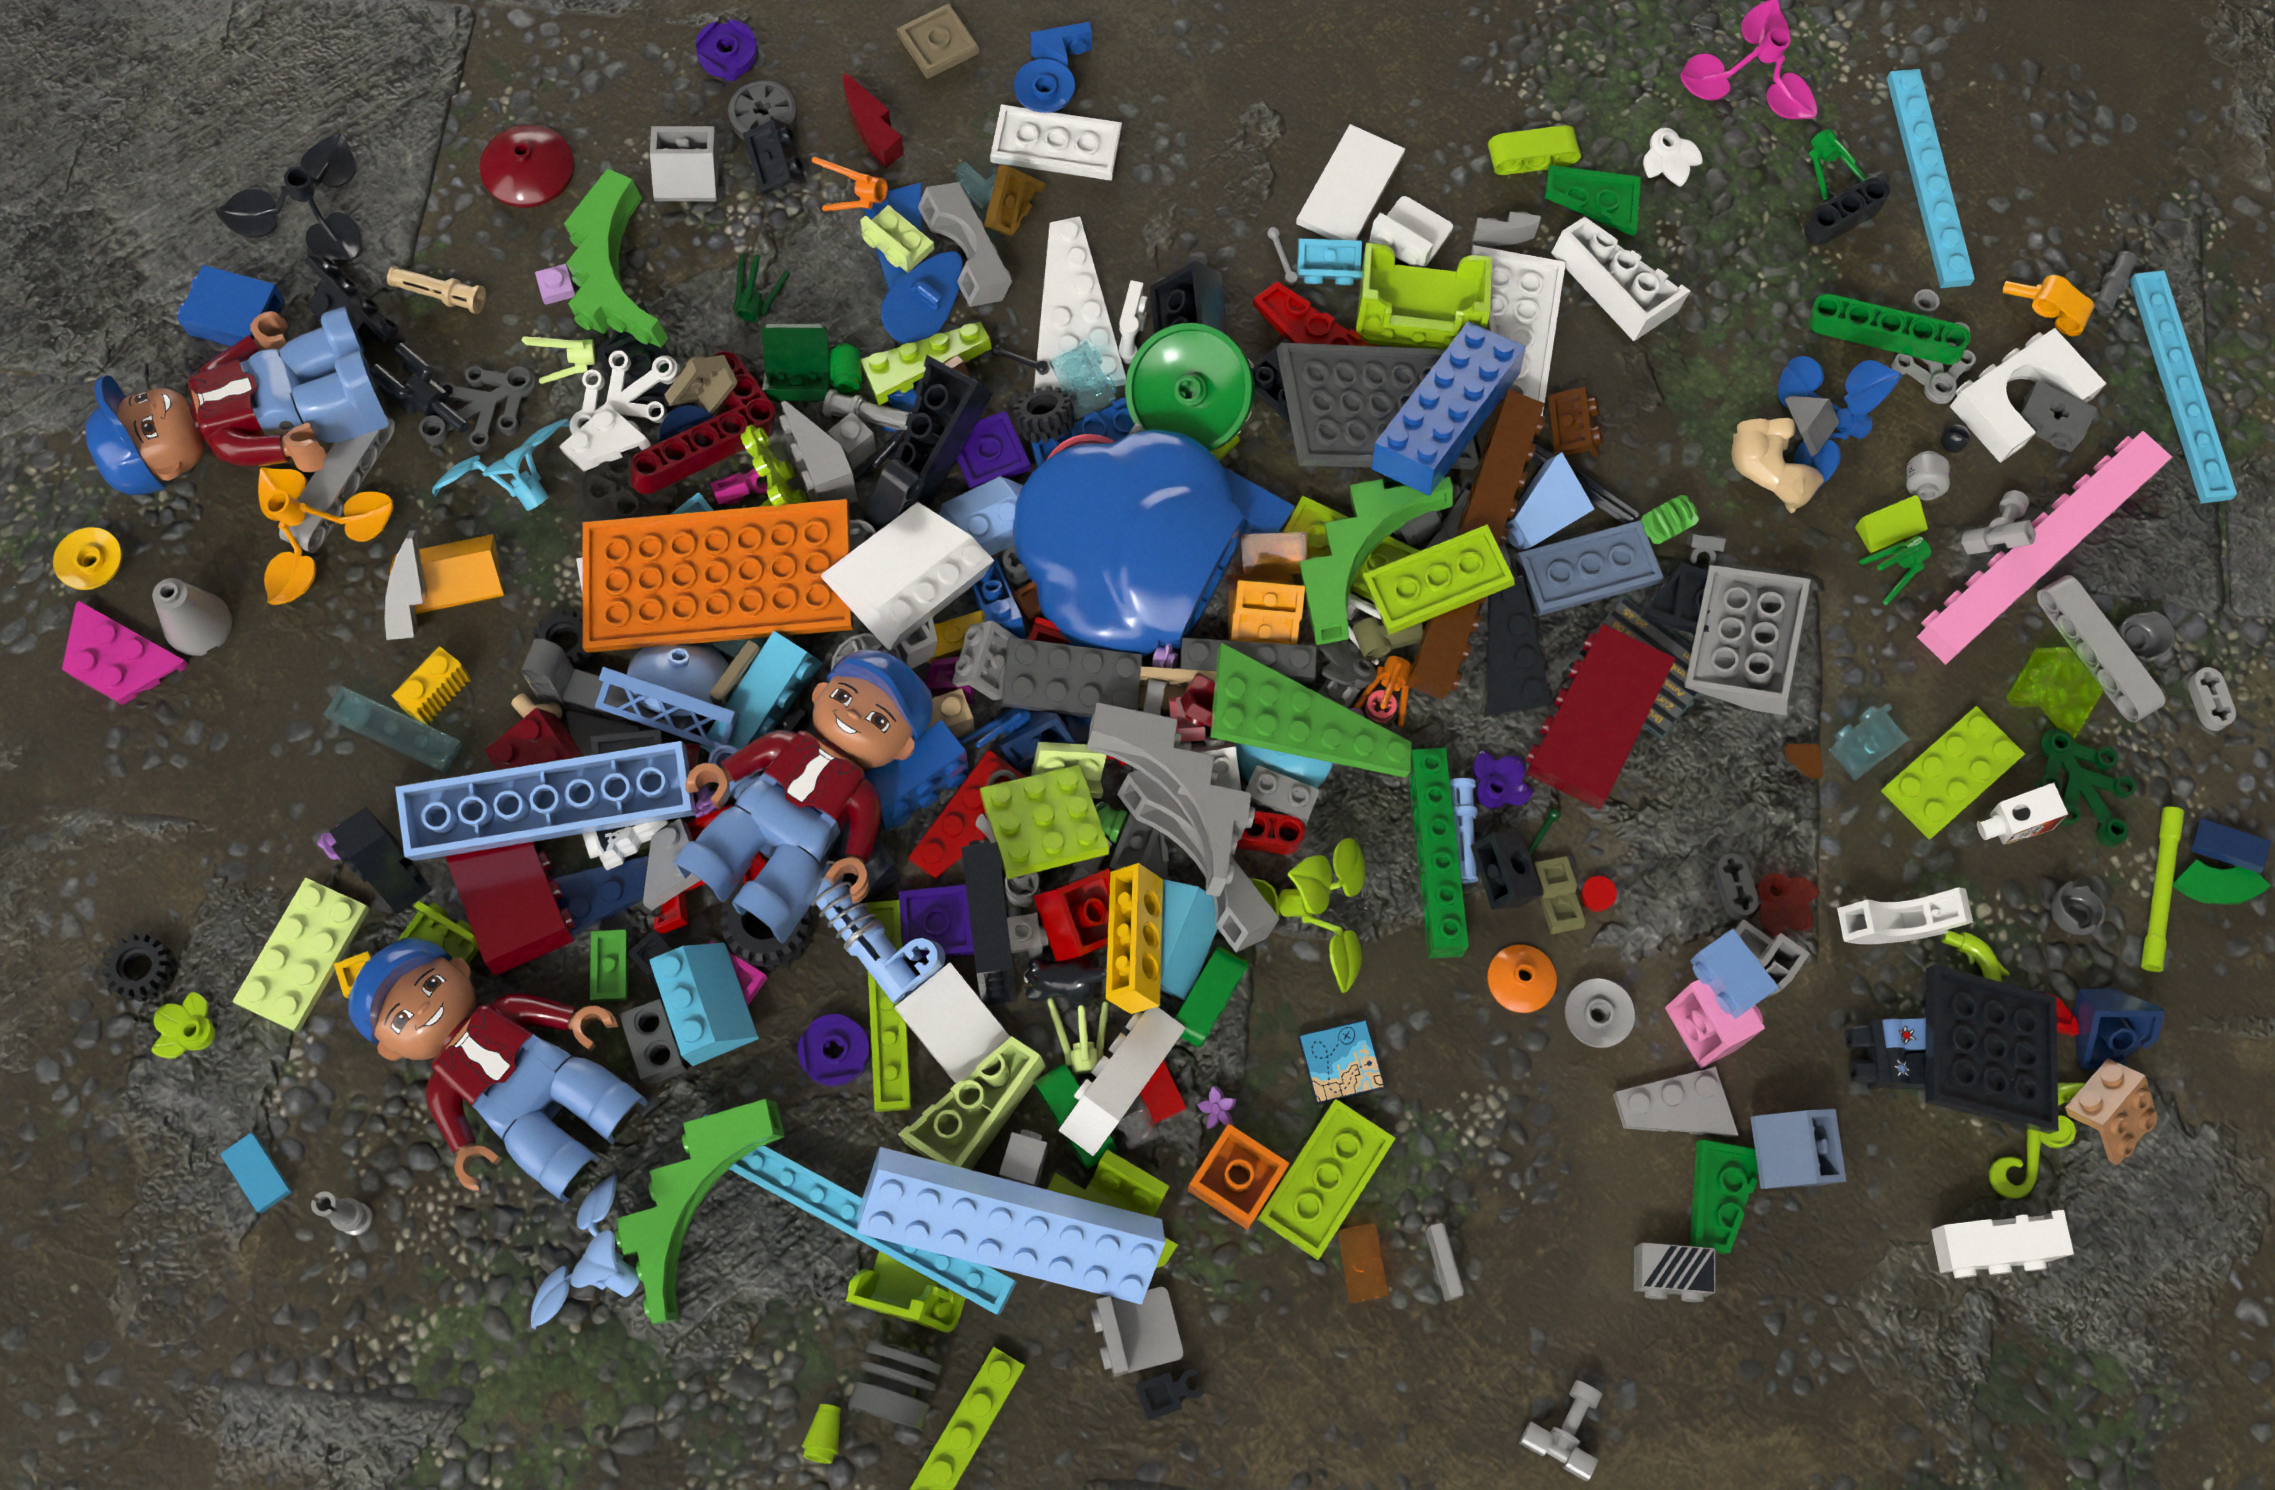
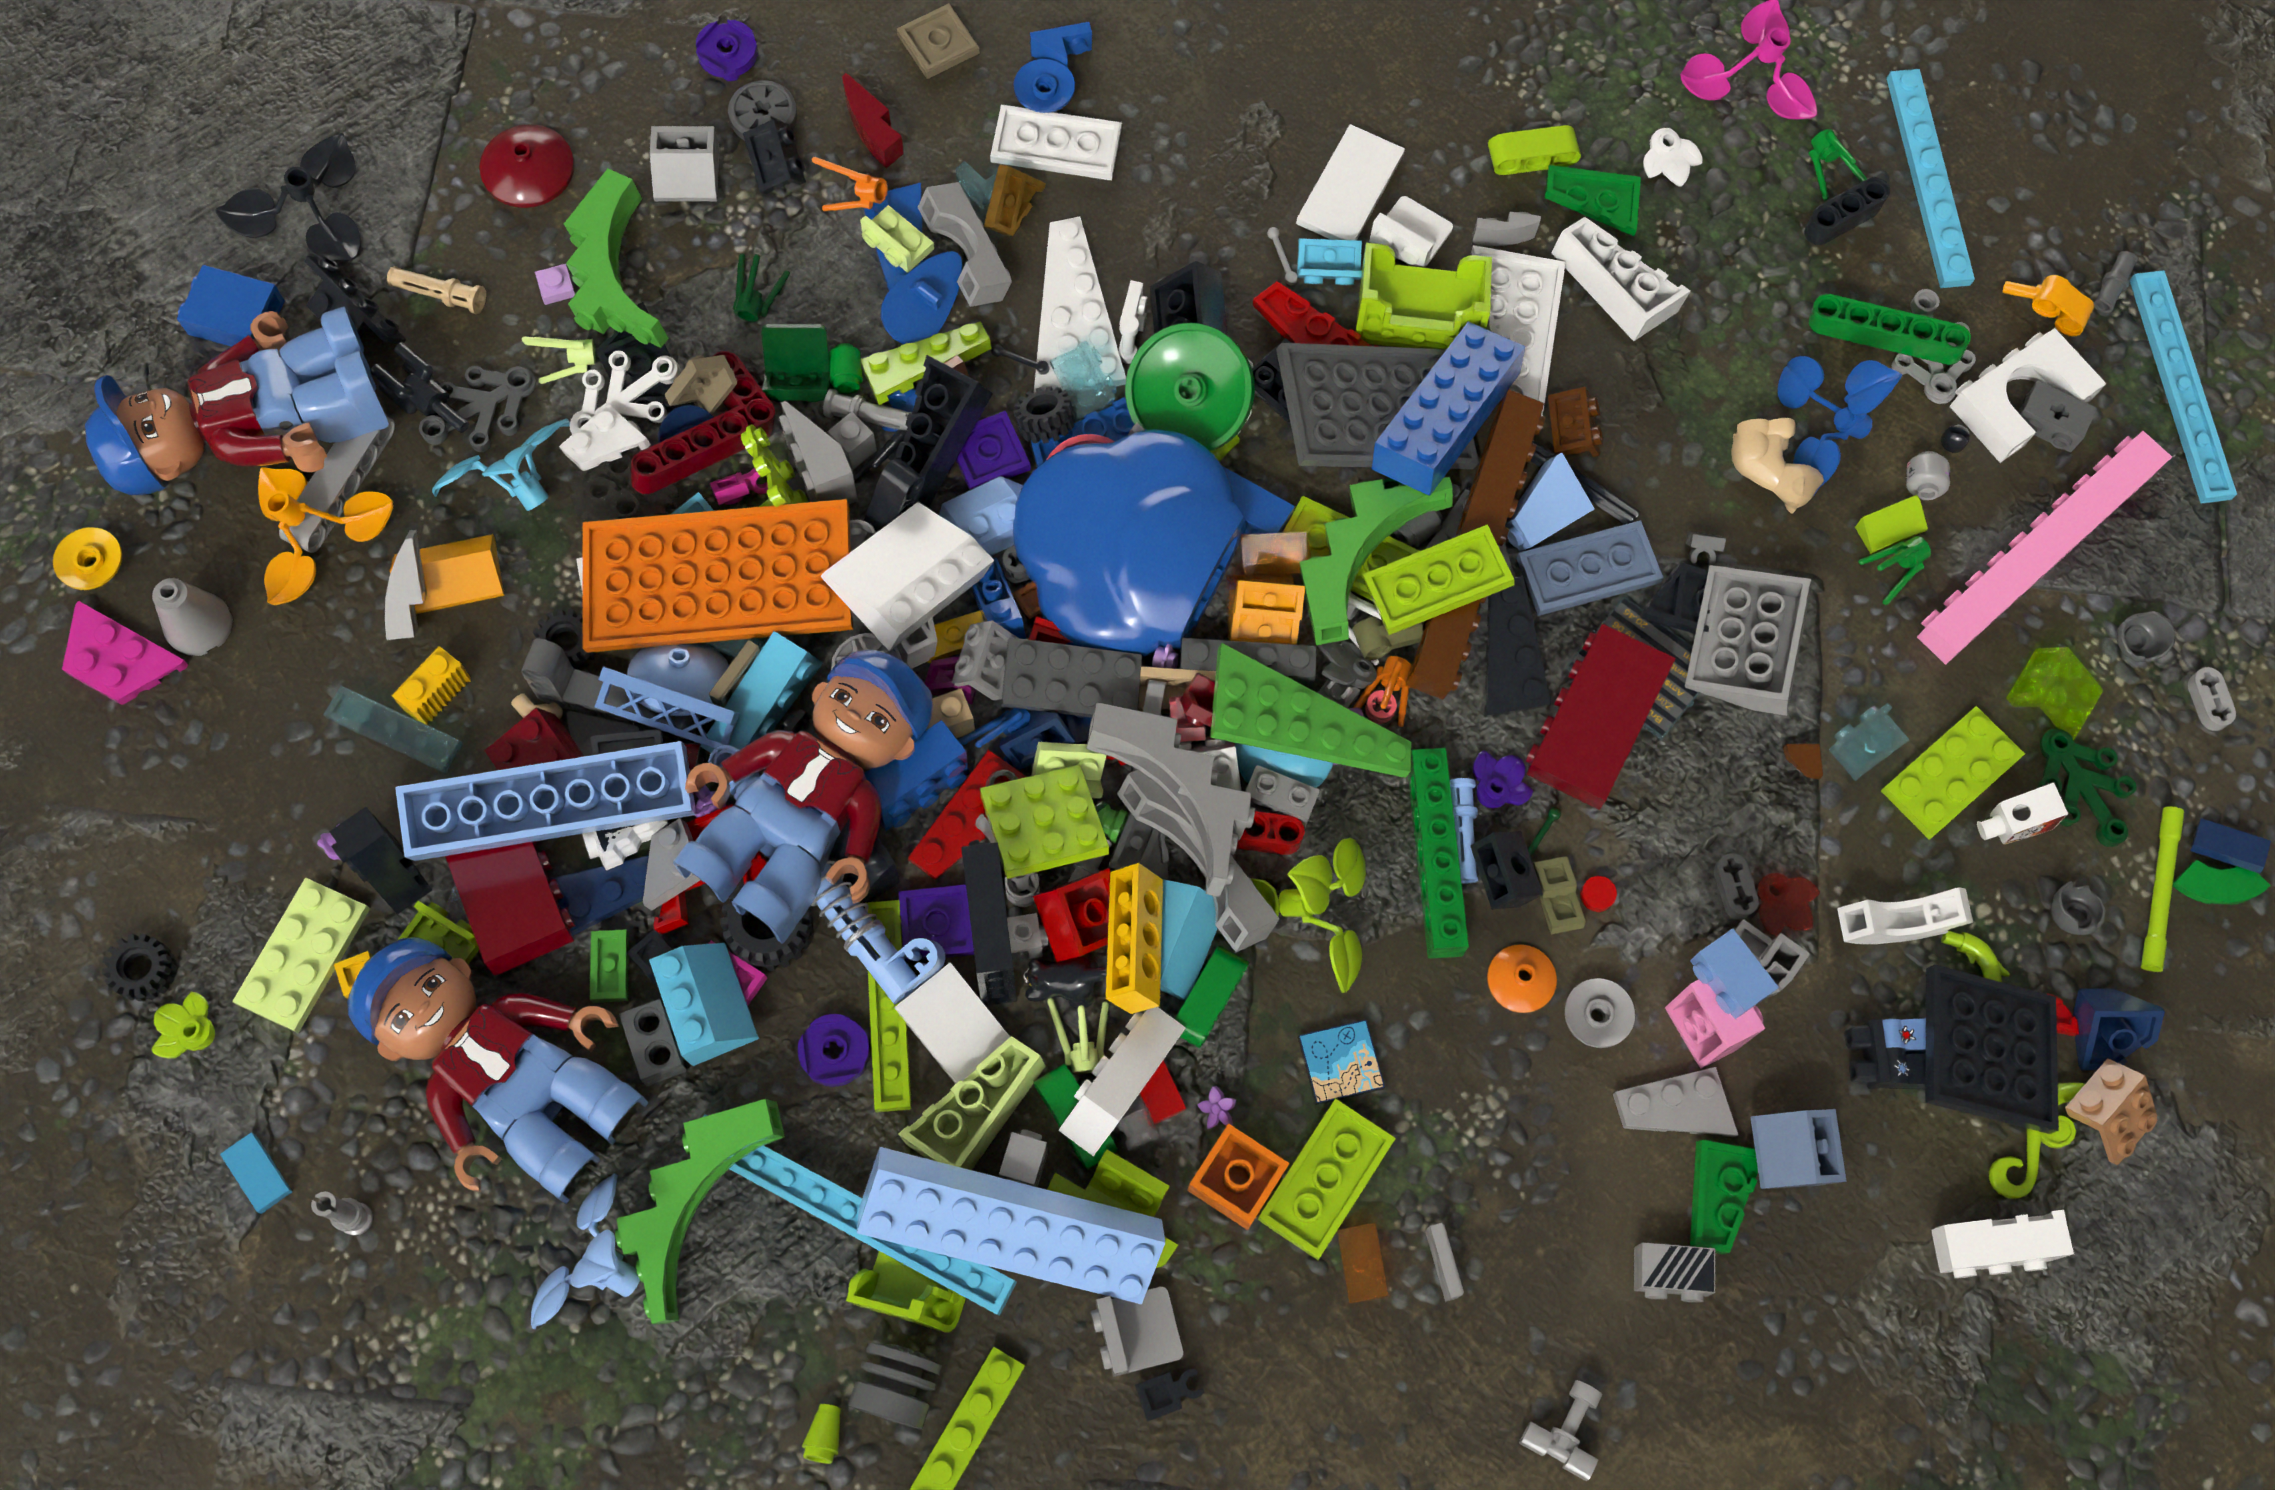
bright green gear [1641,495,1699,544] -> none
dark grey slope [1784,396,1840,457] -> none
light grey bar [1962,490,2036,555] -> none
light grey beam [2037,575,2165,722] -> none

